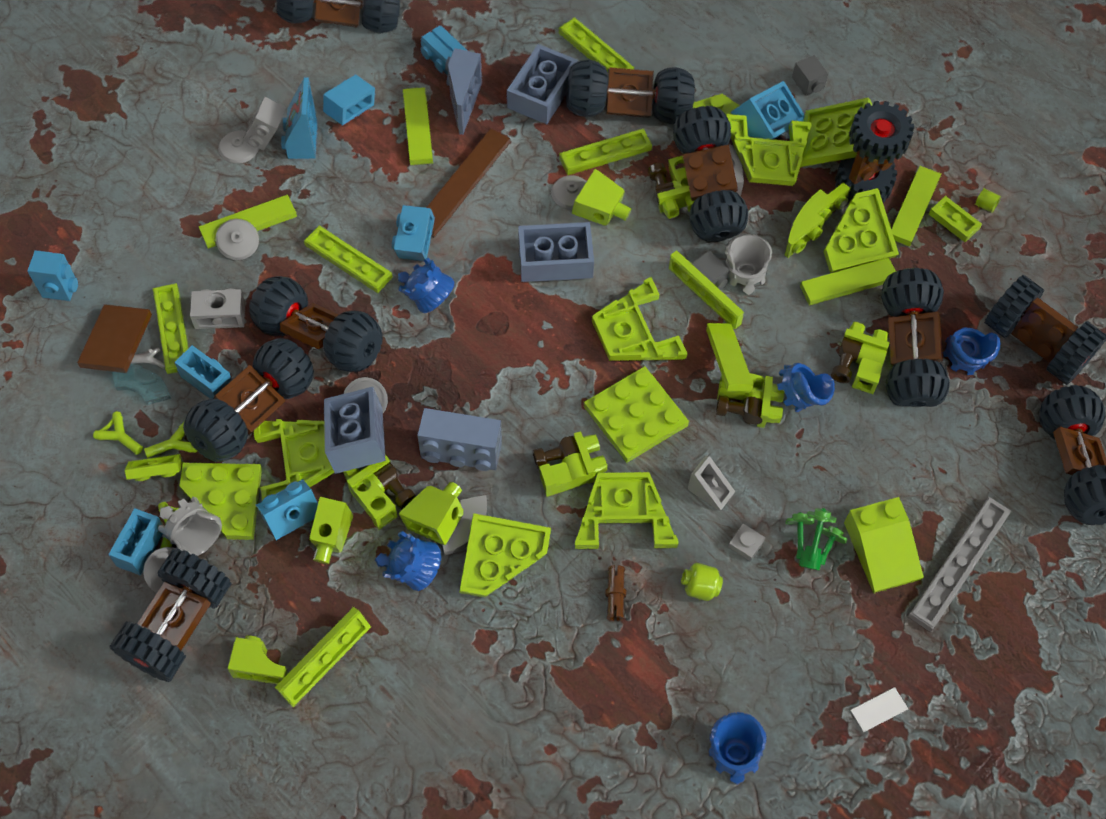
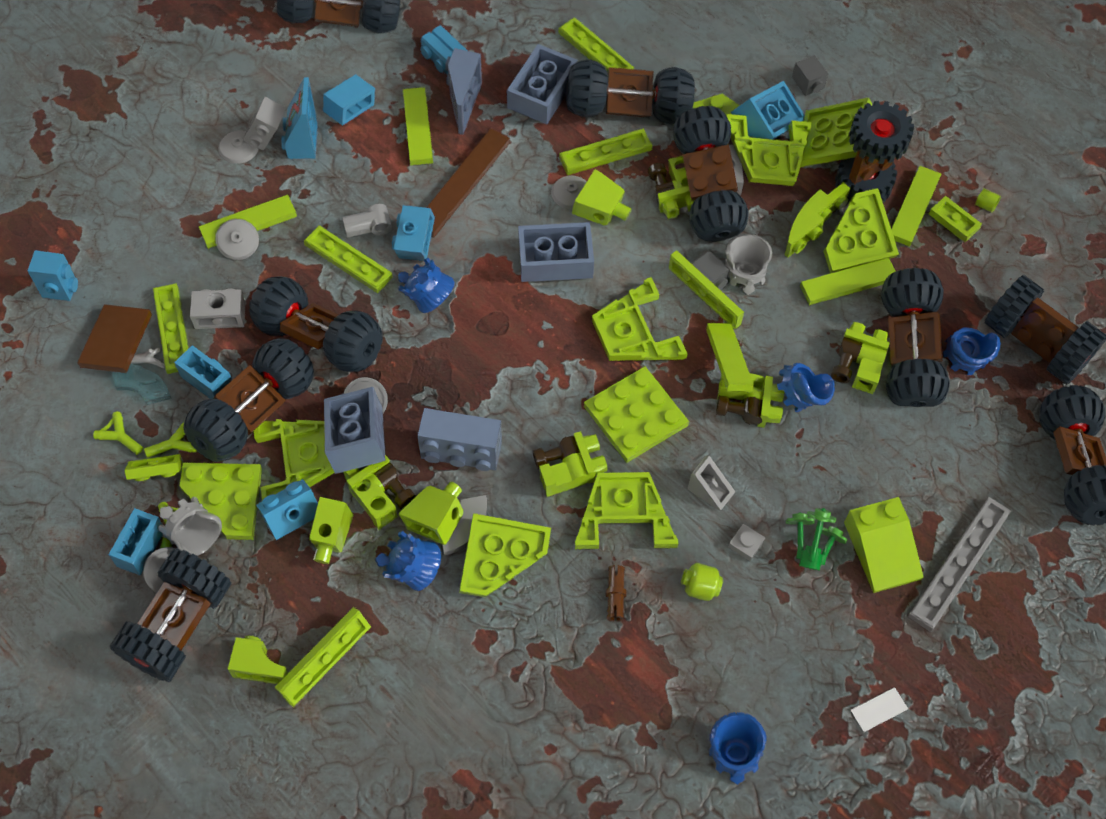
none -> light grey piece [342,204,392,237]

